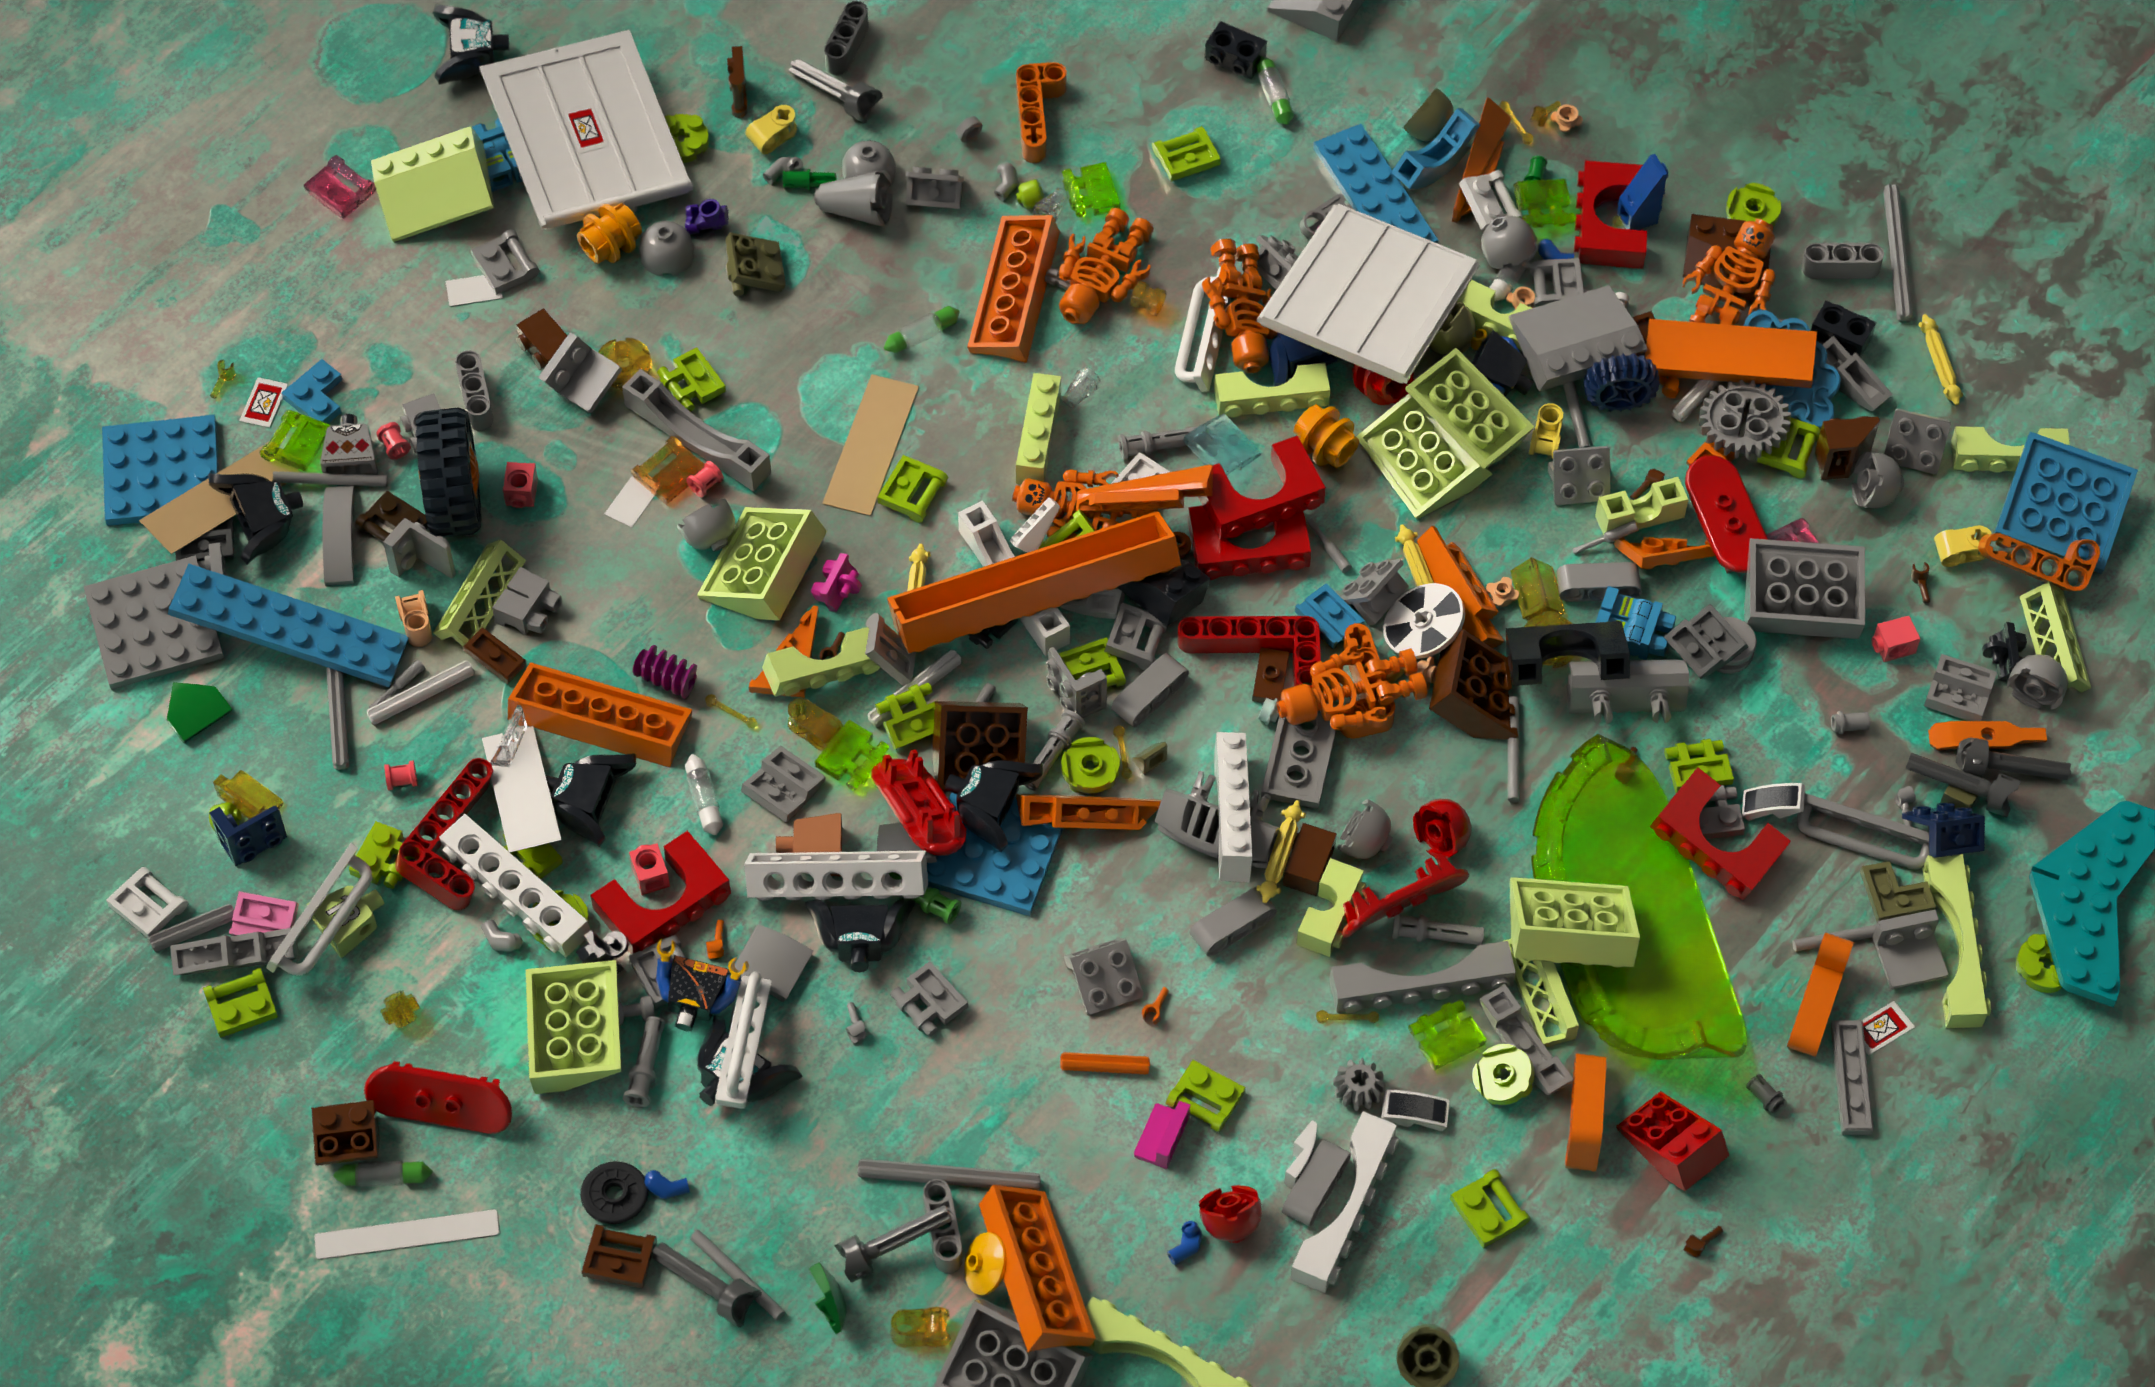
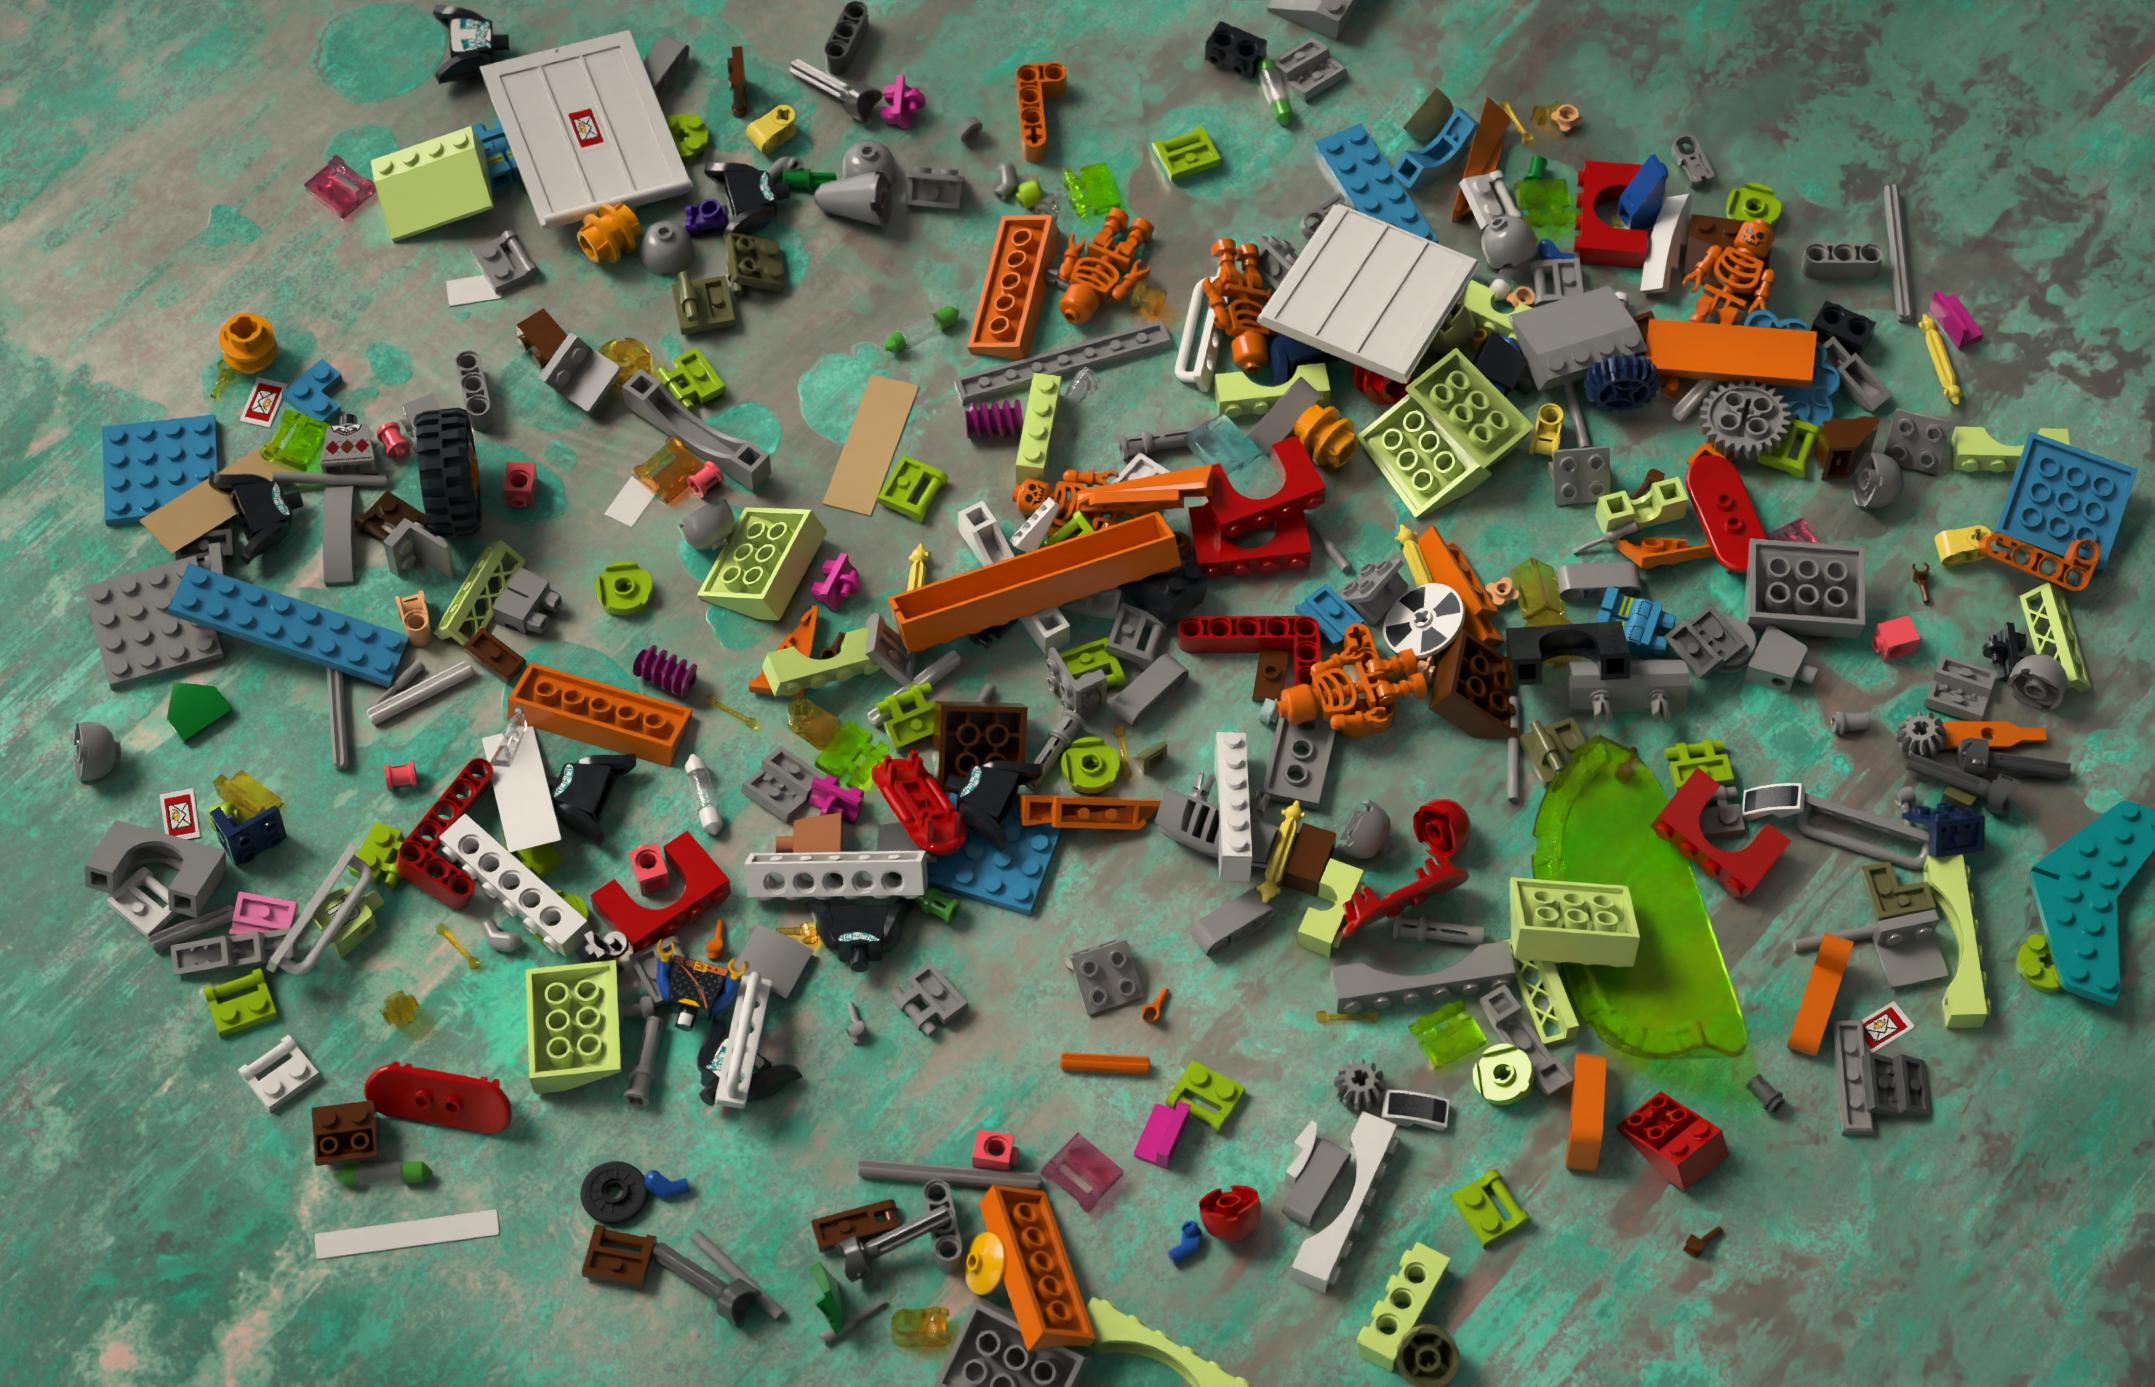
none -> light grey cylinder [73,722,121,781]
none -> light grey arch [85,820,226,918]
none -> sticker [159,788,200,839]
none -> light orange piece [218,312,278,376]
none -> white plate [238,1035,320,1113]
none -> clear yellow hinge [436,923,480,970]
none -> lime plate [595,561,653,615]
none -> light grey beam [643,35,690,100]
none -> olive plate [671,271,736,335]
none -> black torso [704,162,790,239]
none -> clear yellow hand [776,922,819,944]
none -> dark pink hips [808,775,864,824]
none -> reddish brown plate [811,1199,902,1253]
none -> light grey piece [819,1299,887,1345]
none -> dark pink hips [881,75,926,130]
none -> light grey tile [954,320,1172,406]
none -> magenta piece [965,400,1023,438]
none -> coral brick [972,1129,1019,1171]
none -> clear pink plate [1040,1133,1123,1213]
none -> light grey beam [1247,376,1322,455]
none -> light grey slope [1273,37,1347,101]
none -> yellowish green brick [1356,1242,1450,1373]
none -> olive plate [1519,717,1598,788]
none -> white slope [1640,194,1692,295]
none -> light grey piece [1671,134,1714,189]
none -> light grey torso [1744,624,1819,692]
none -> dark grey slope [1861,1052,1931,1118]
none -> light grey gear [1896,711,1947,758]
none -> dark pink panel [1929,290,1983,350]

